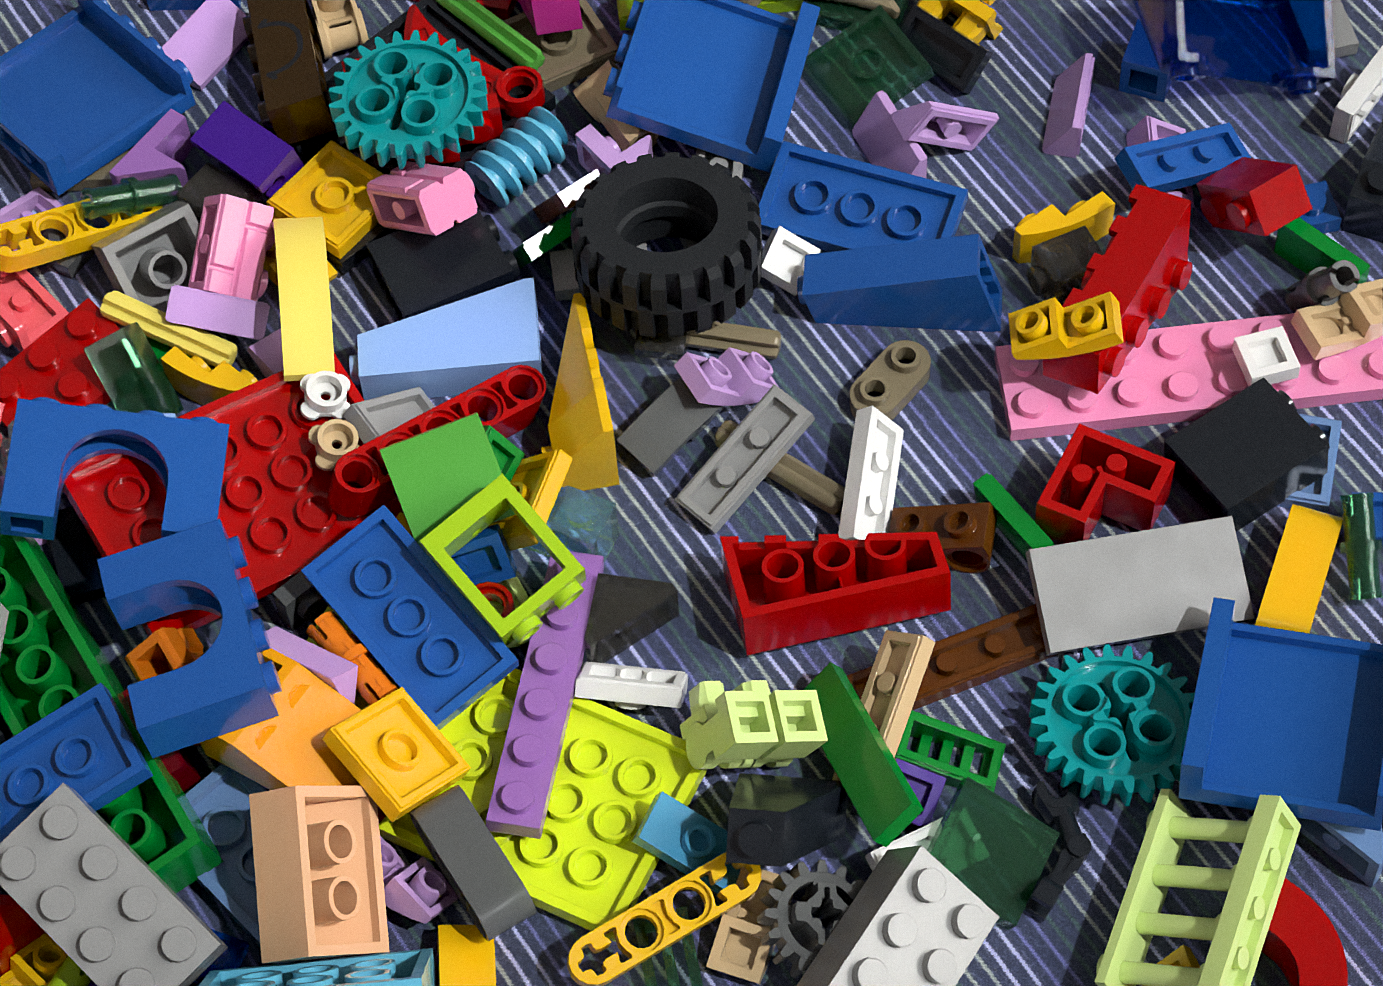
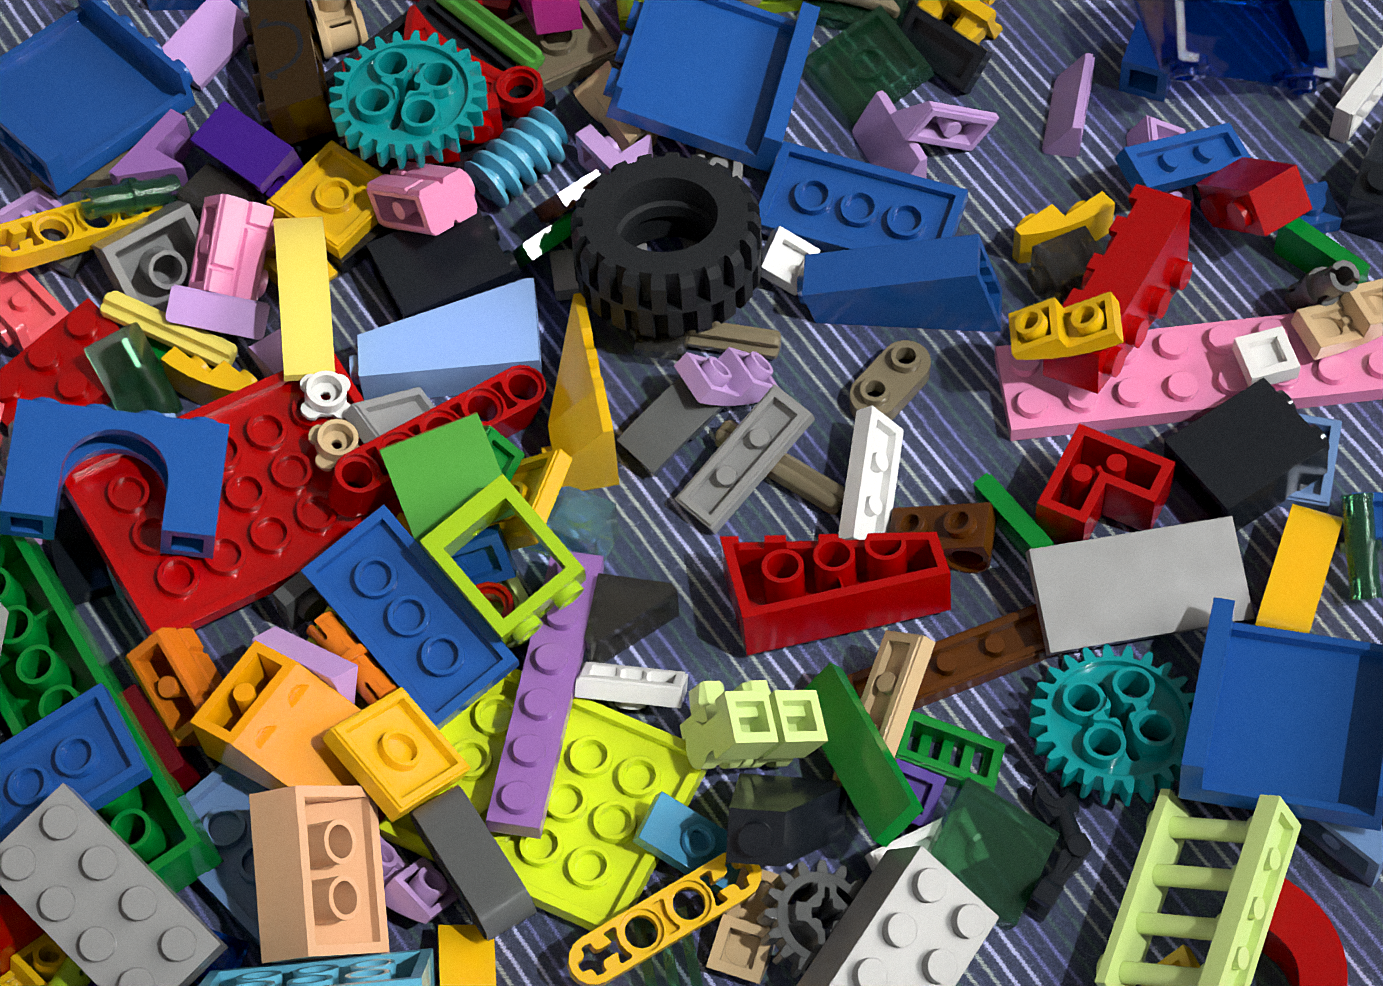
blue arch [97,519,282,758] -> none

